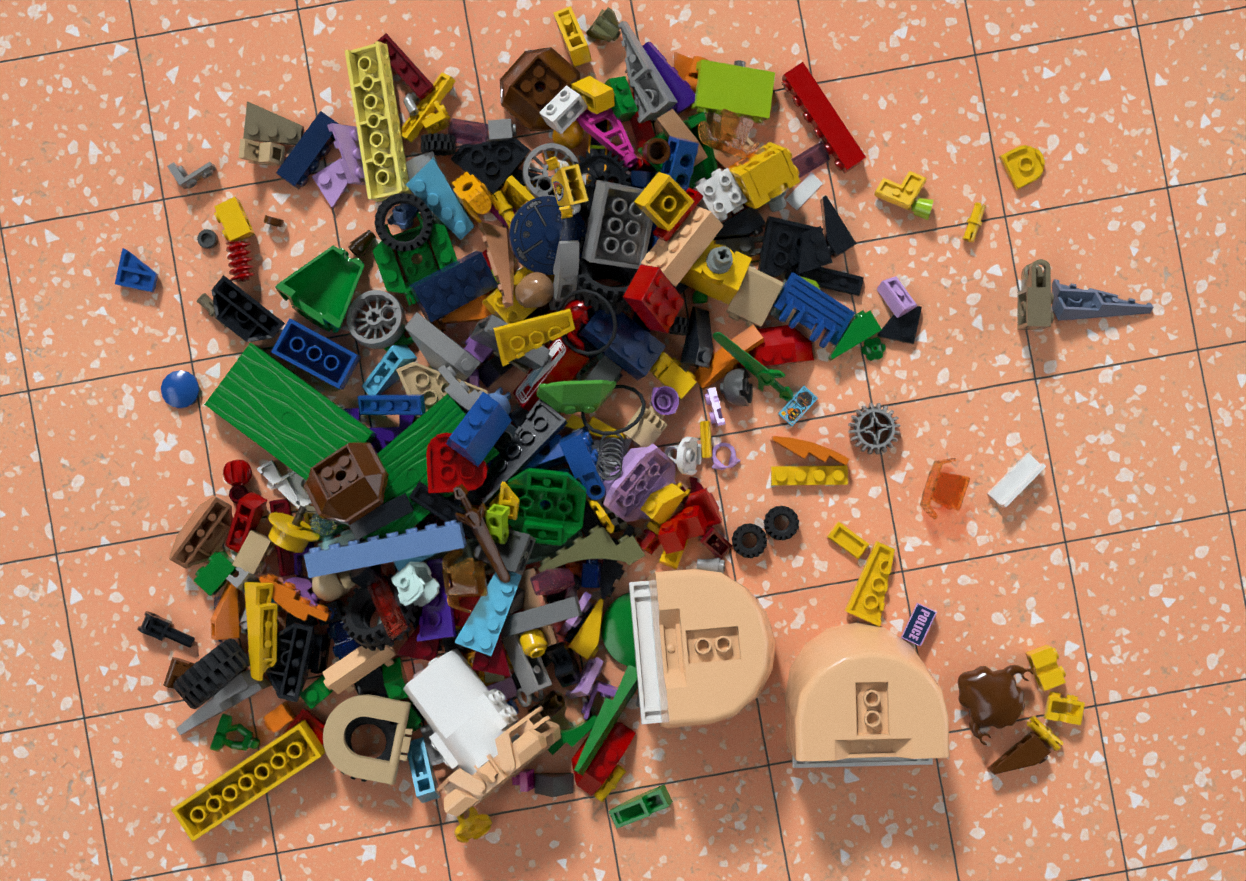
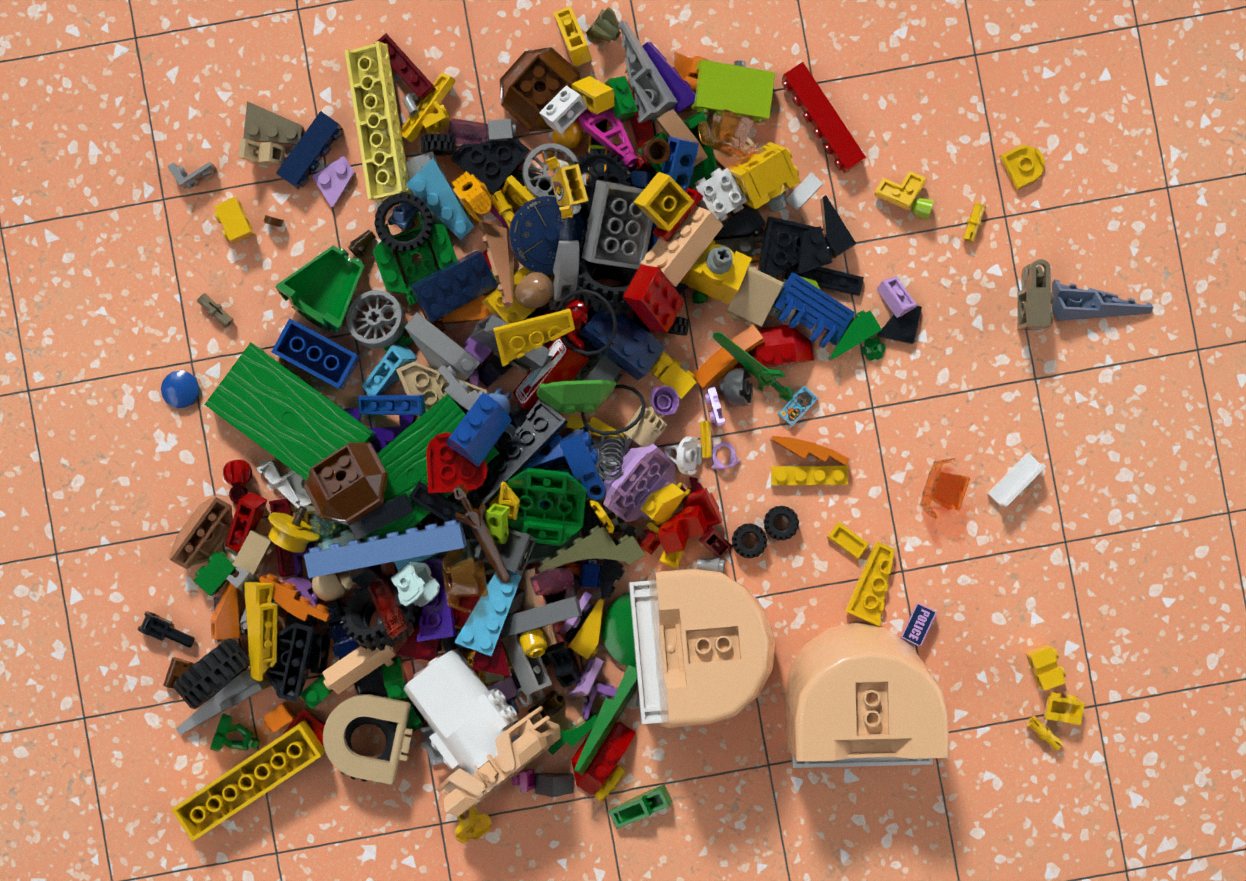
blue wing [115,248,158,293] -> none
dark grey tile [197,229,218,249] -> none
black wedge [211,275,285,342] -> none
red piece [225,241,255,282] -> none
lavender wing [327,123,366,185] -> none
medium azure slope [407,737,440,803] -> none
black slope [680,306,713,368] -> none
slope [791,141,830,178] -> none
light grey gear [848,403,901,455] -> none
reddish brown piece [957,665,1033,745] -> none
reddish brown slope [987,732,1051,775] -> none

